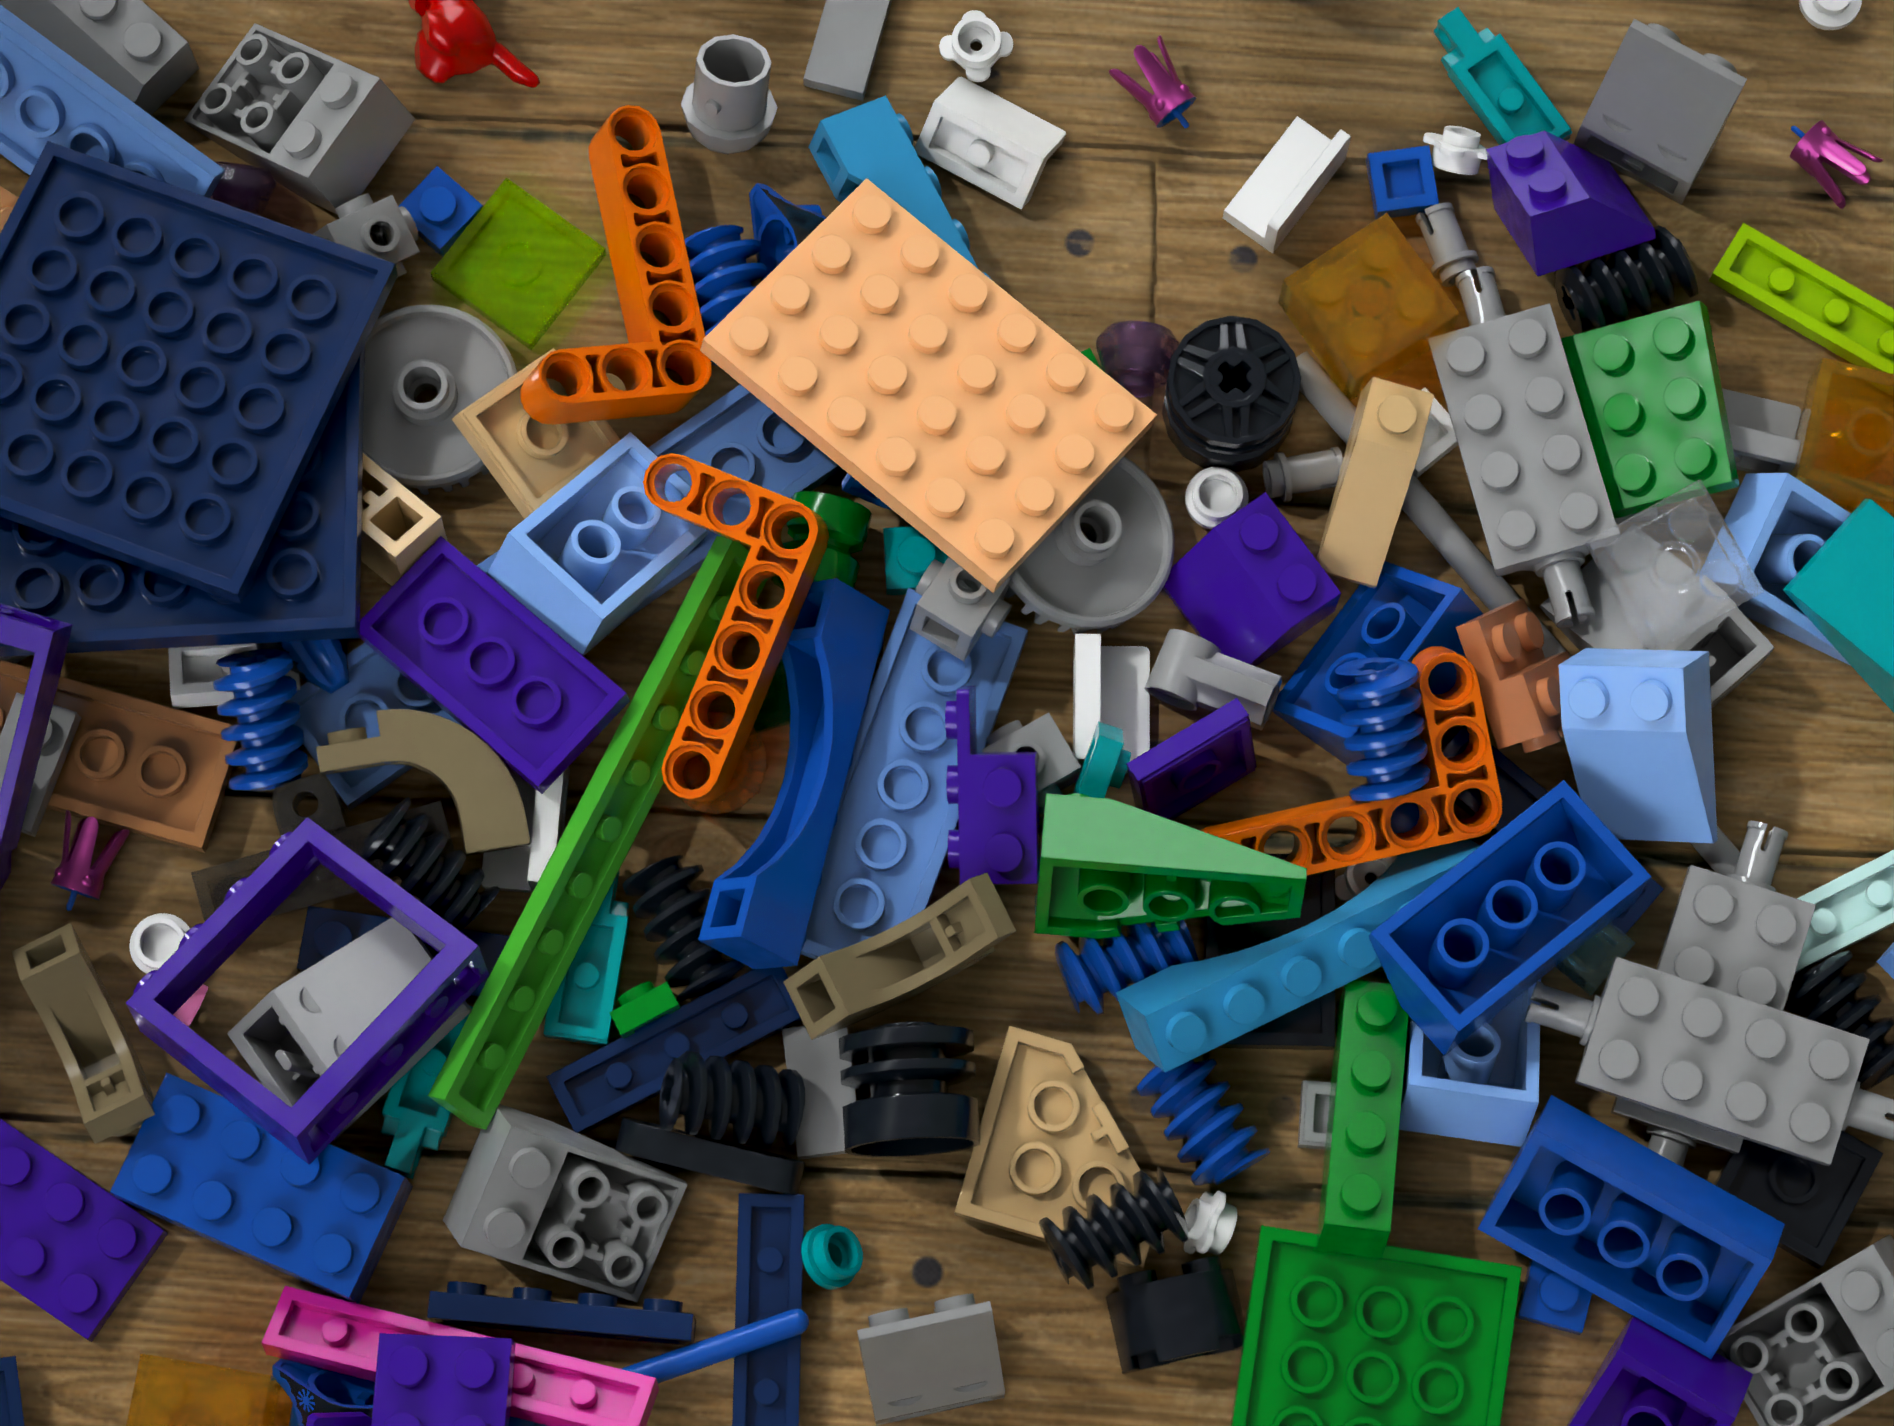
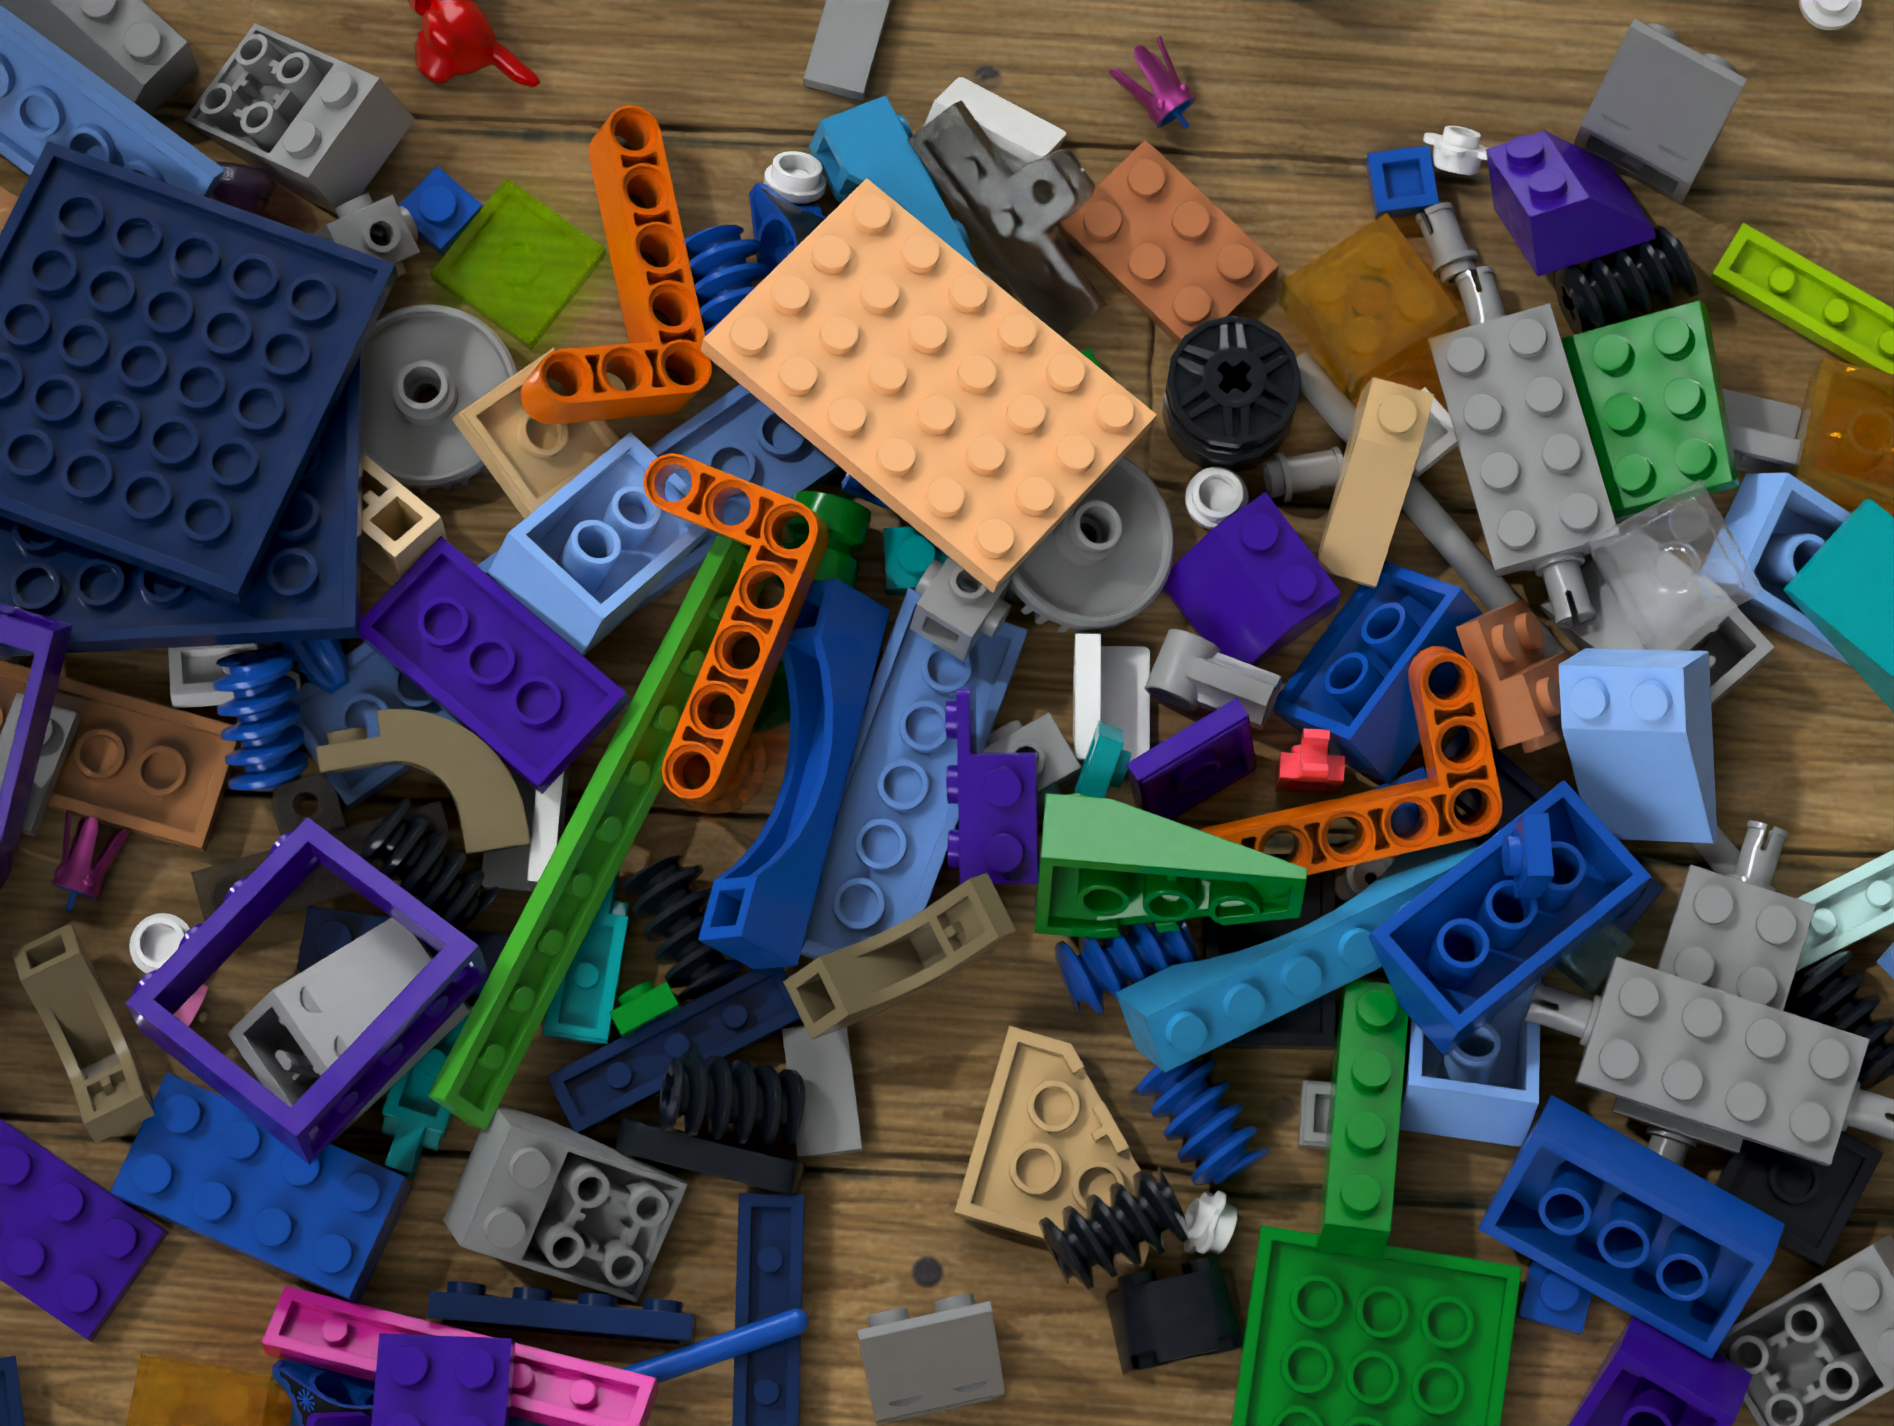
light grey piece [681,34,778,155] -> none
teal plate [801,1224,863,1290] -> none
black wheel [839,1022,980,1157] -> none
white plate [939,10,1013,82] -> none
cone [1096,321,1180,398] -> none
white panel [1223,116,1351,254] -> none
blue piece [1335,657,1431,801] -> none
teal hinge [1434,7,1572,145] -> none
flat silver piece [1789,120,1883,209] -> none
none -> white plate [763,151,826,205]
none -> clear smoke plate [907,100,1107,338]
none -> nougat plate [1058,139,1279,345]
none -> coral plate [1275,728,1345,794]
none -> blue plate [1502,813,1554,898]

